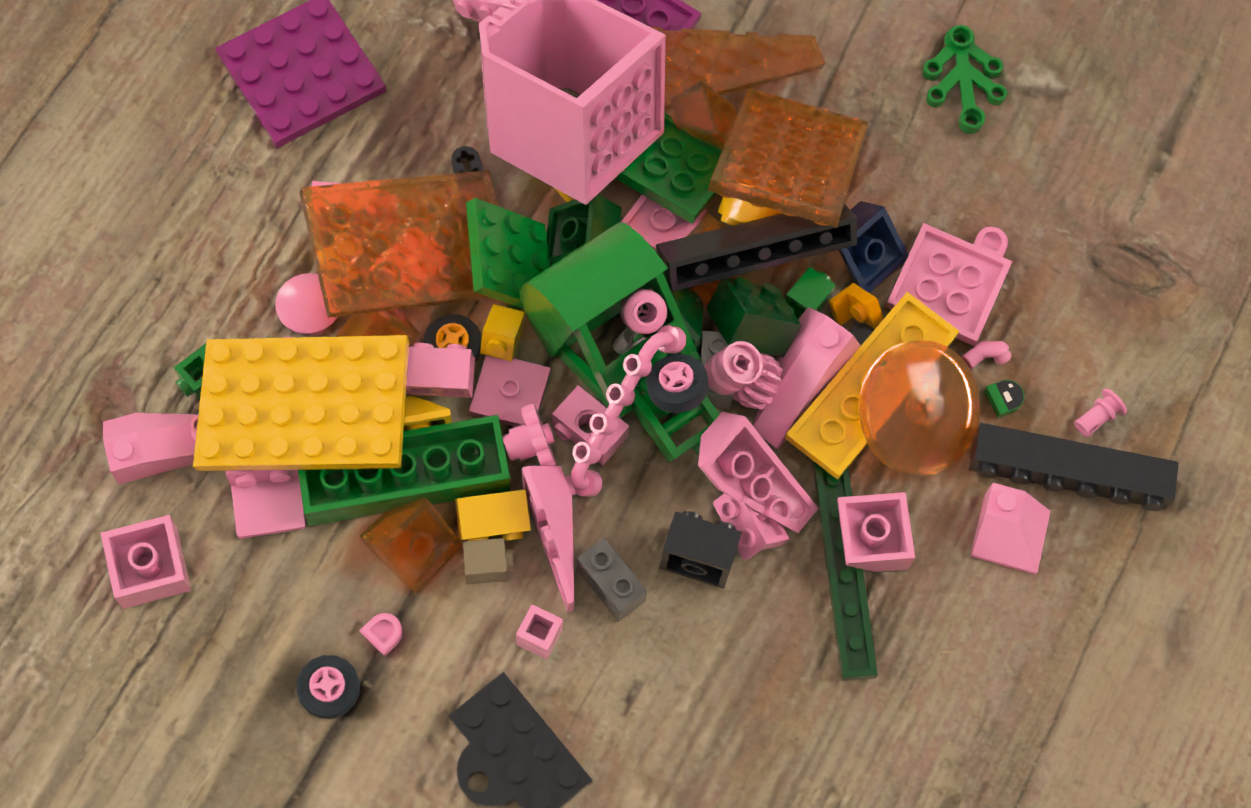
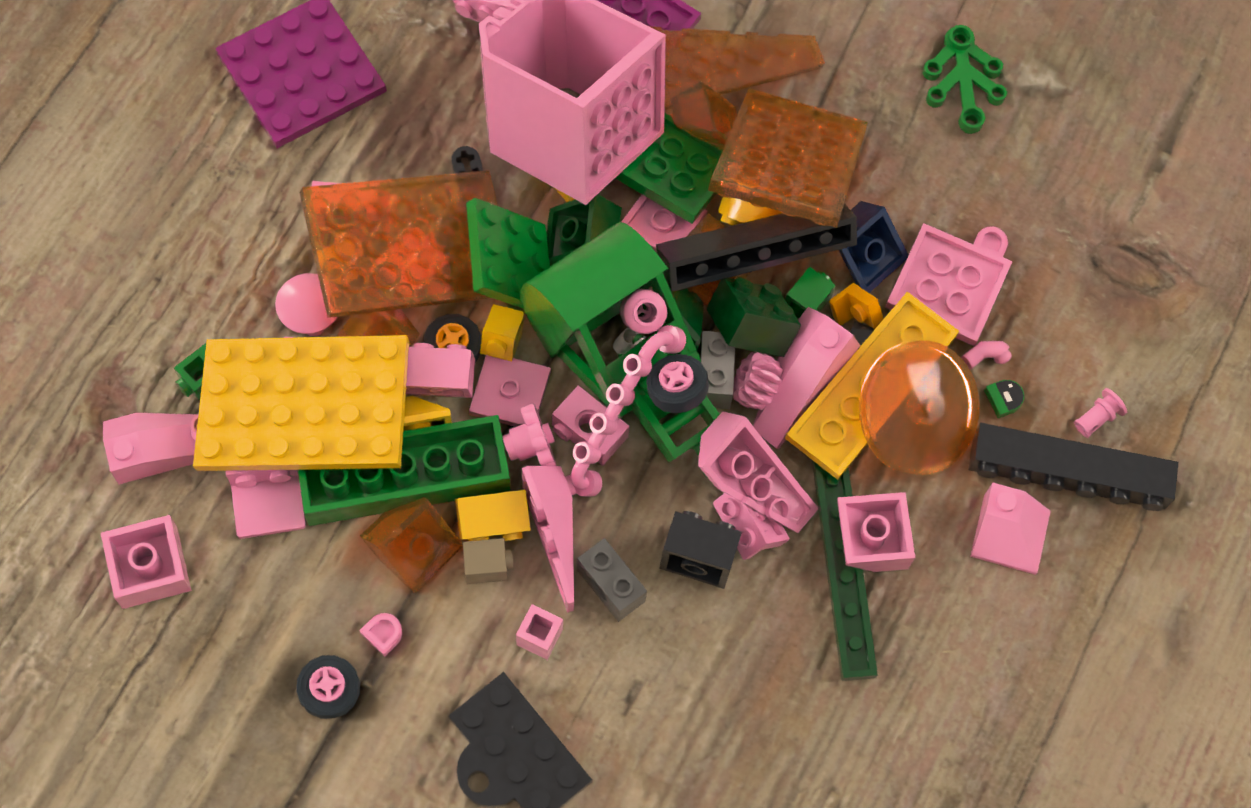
bright pink wheel [704,341,763,395] -> none

